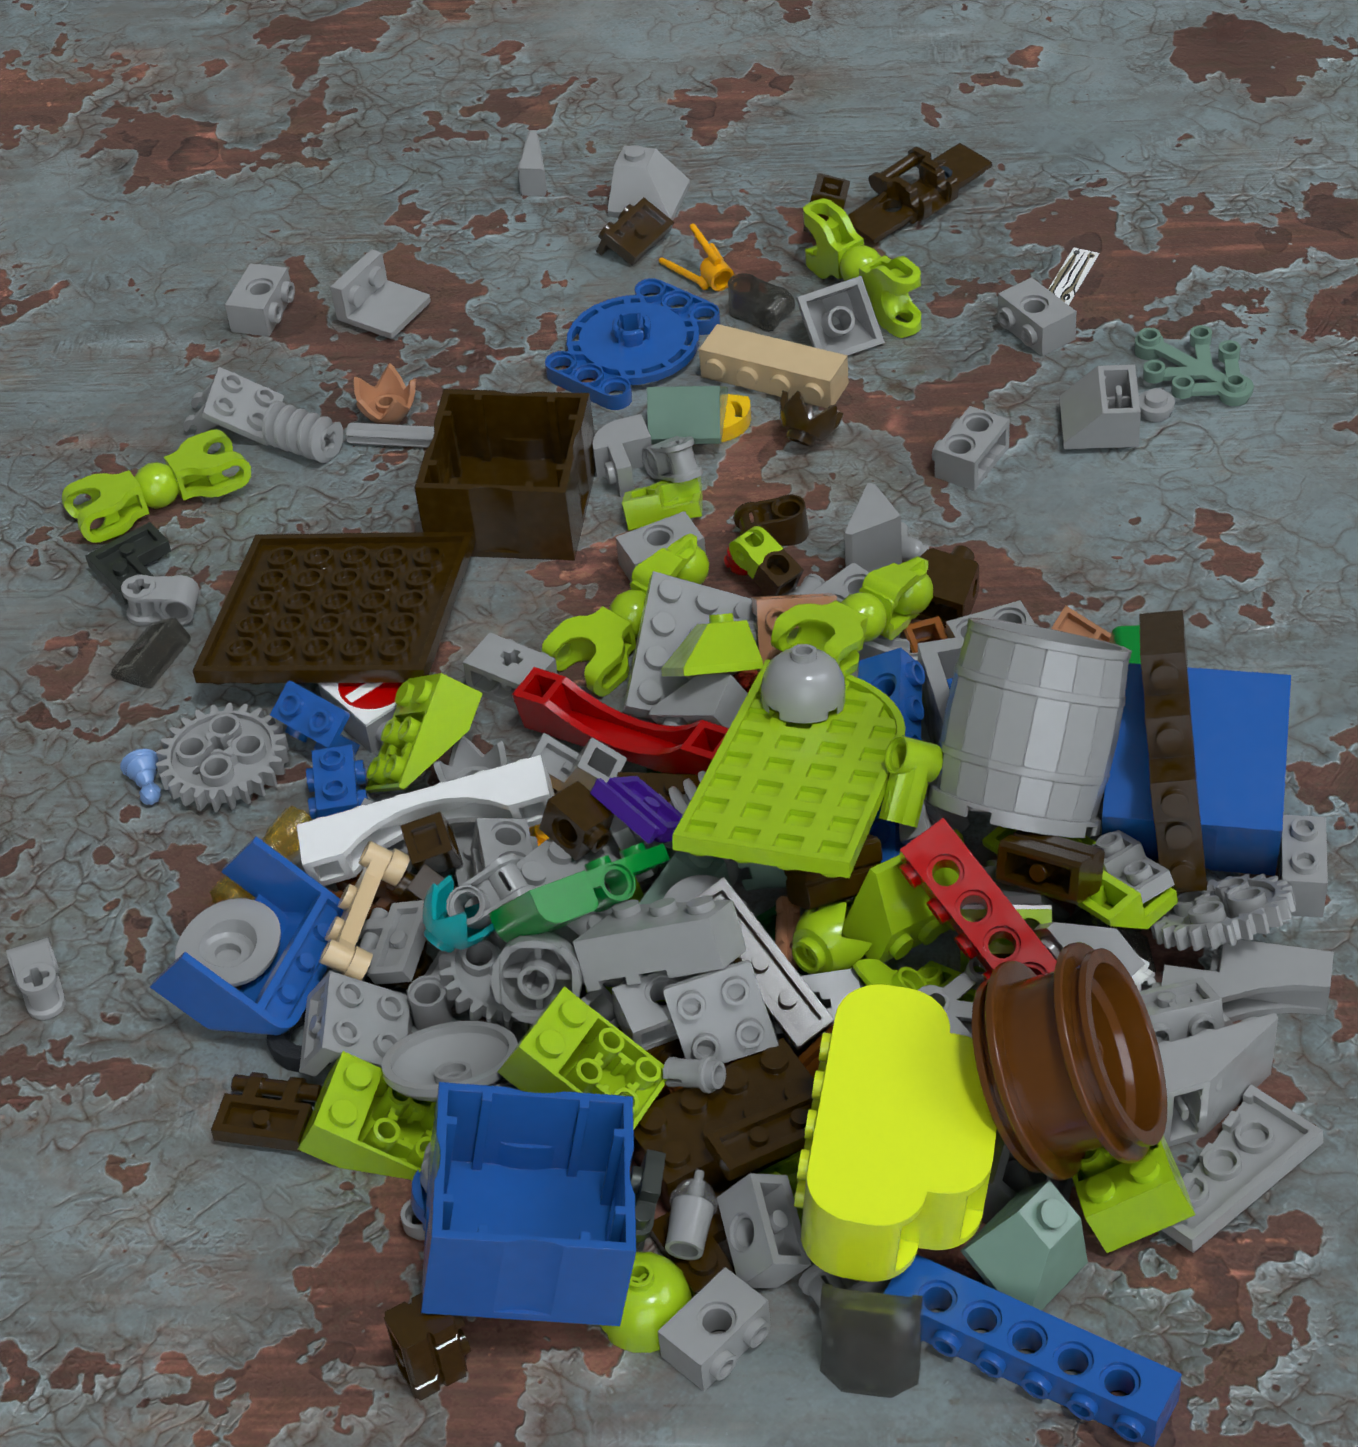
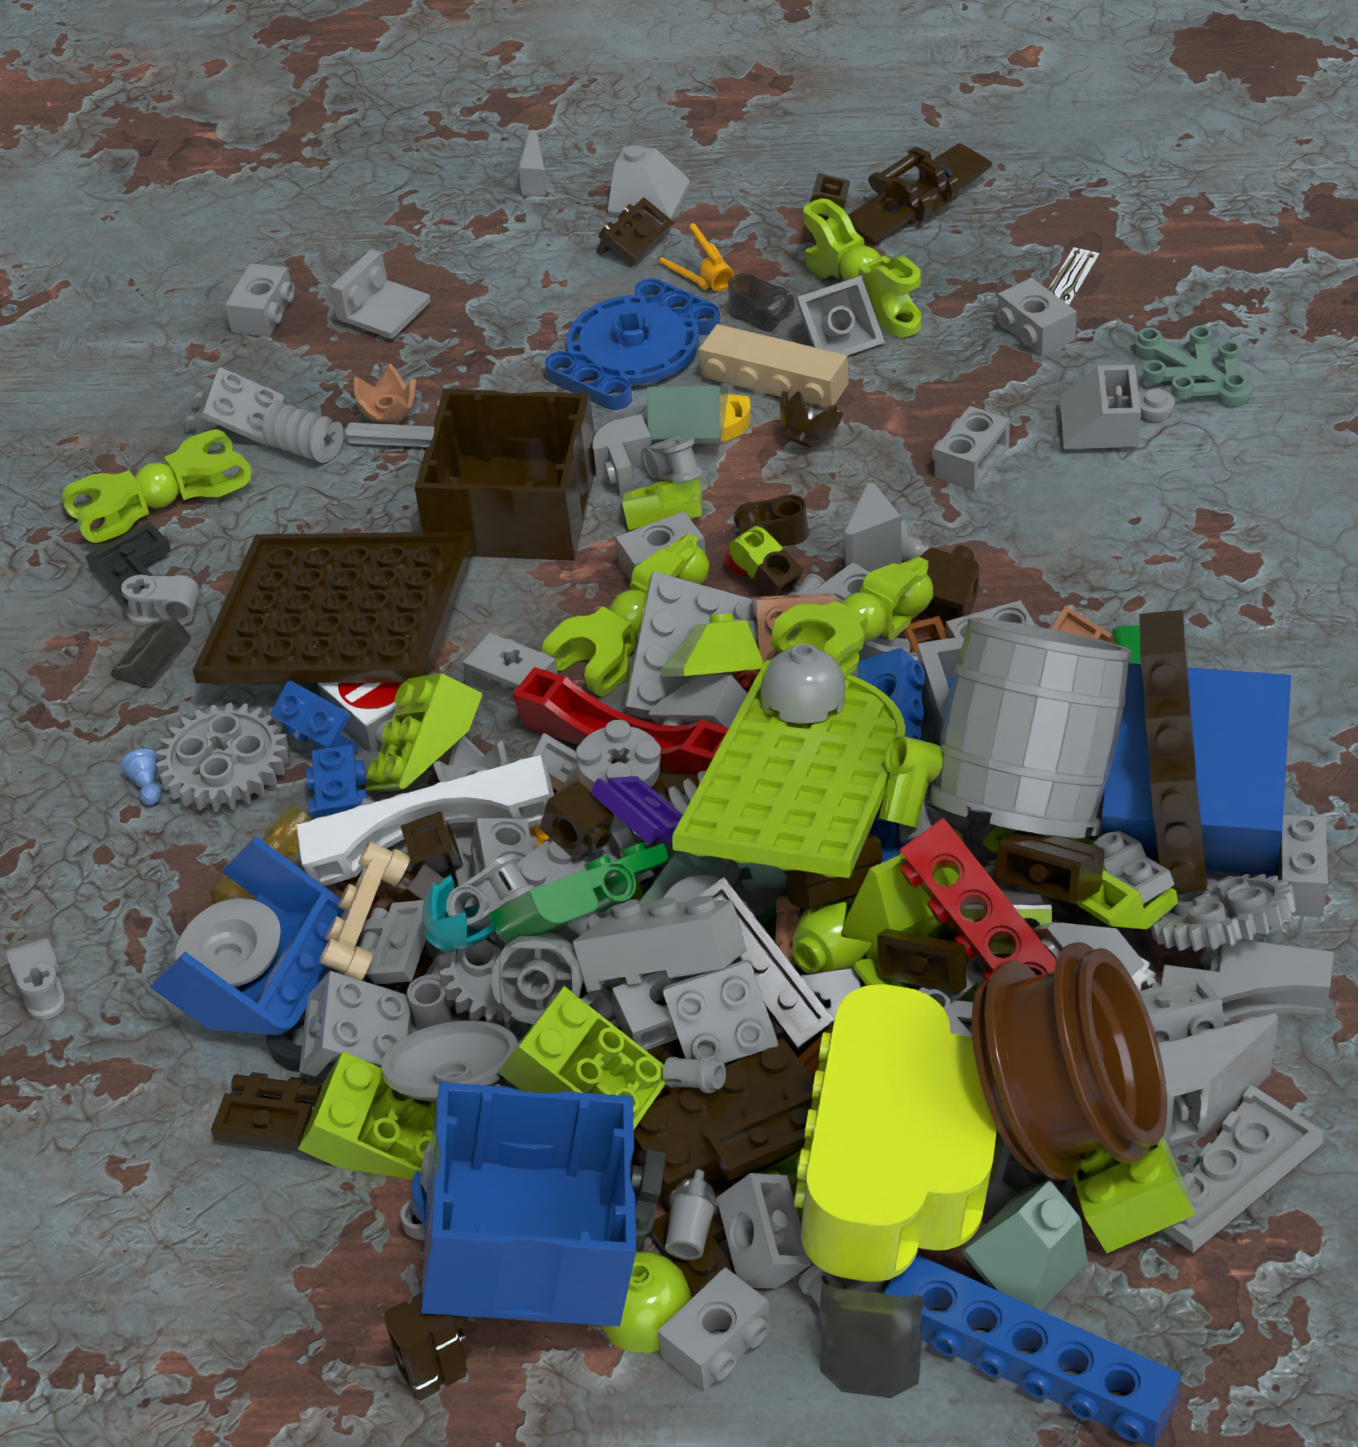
none -> light grey plate [576,720,661,791]
none -> dark brown plate [877,928,967,994]

